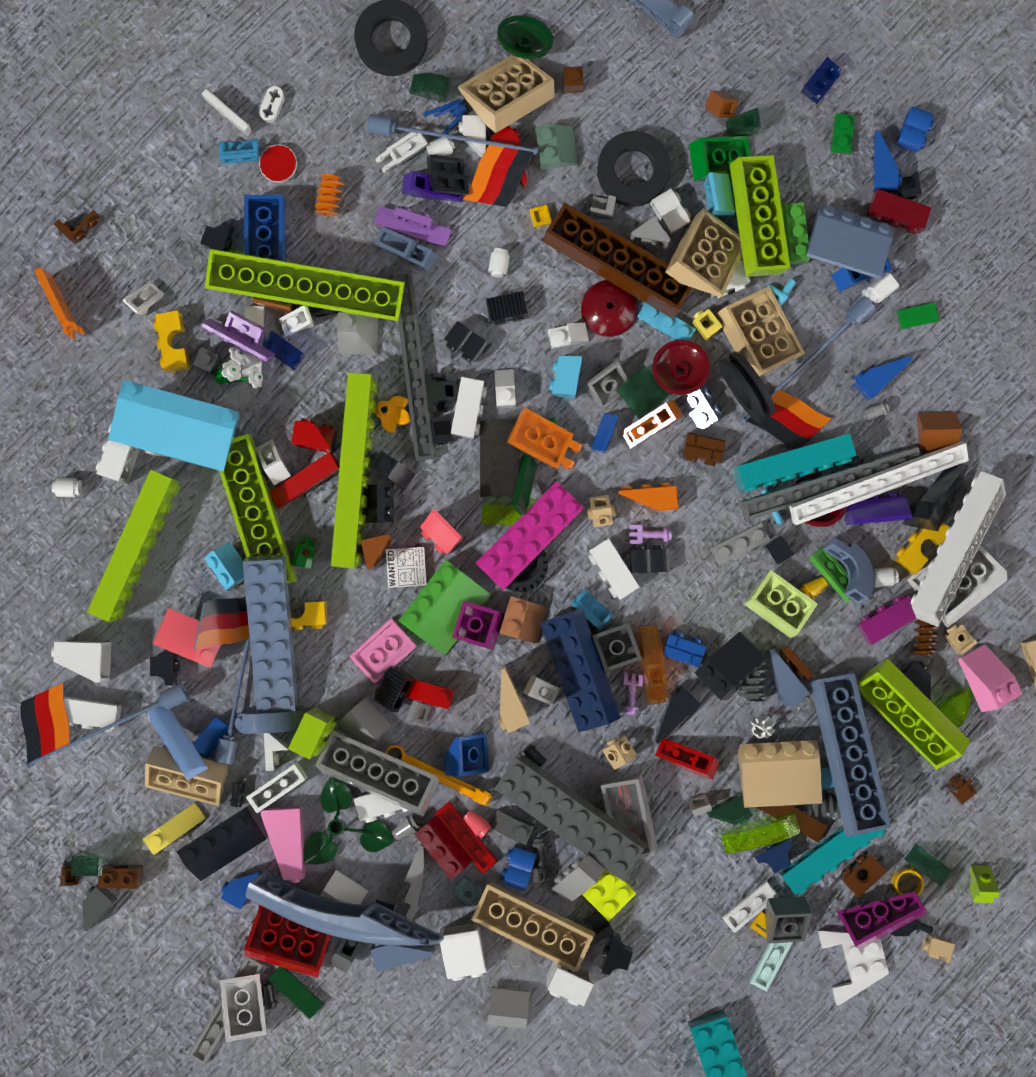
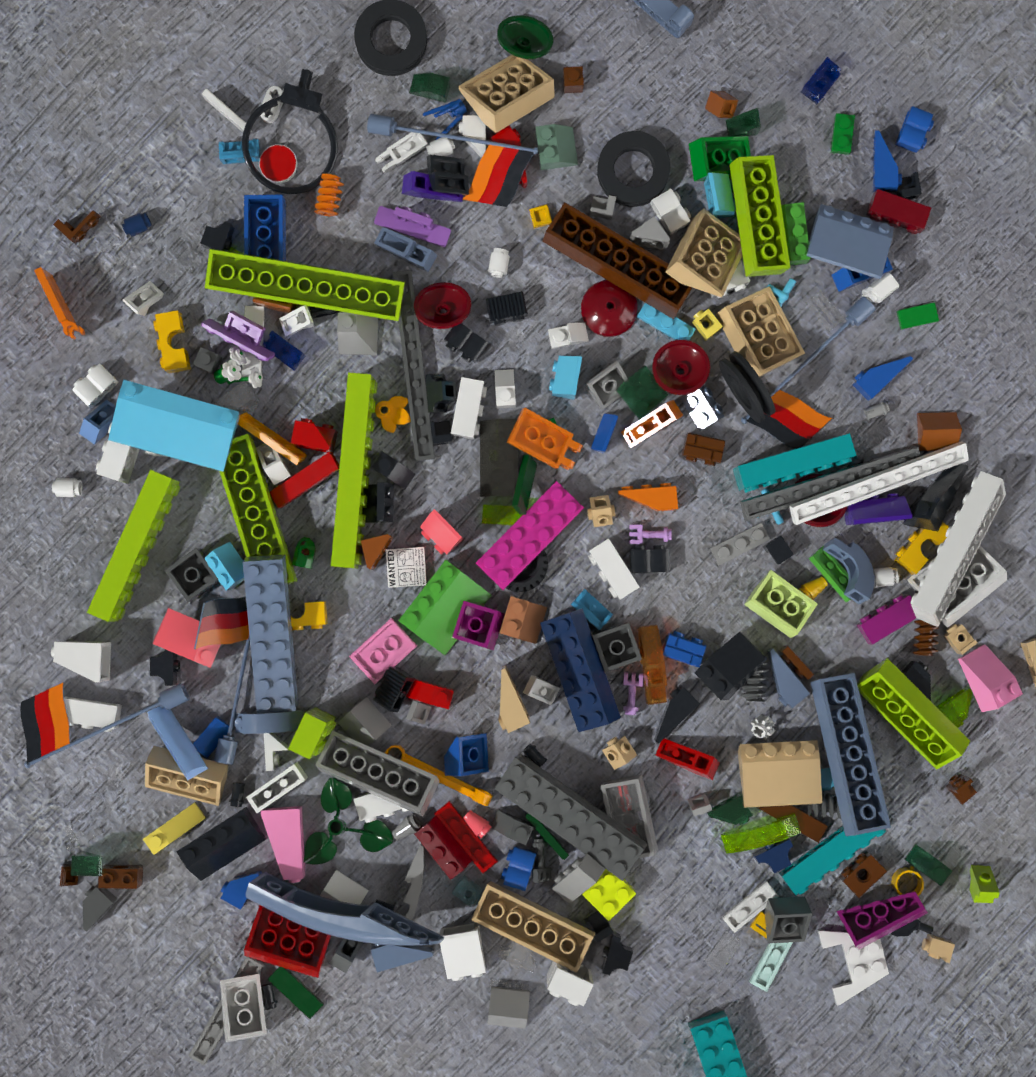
none -> white brick [72,364,119,408]
none -> medium blue slope [79,400,116,445]
none -> dark blue brick [122,212,152,237]
none -> dark grey slope [165,548,218,602]
none -> light orange tile [238,412,307,465]
none -> black brick [242,69,338,194]
none -> dark red dish [414,282,471,329]
none -> dark green tile [525,812,569,860]

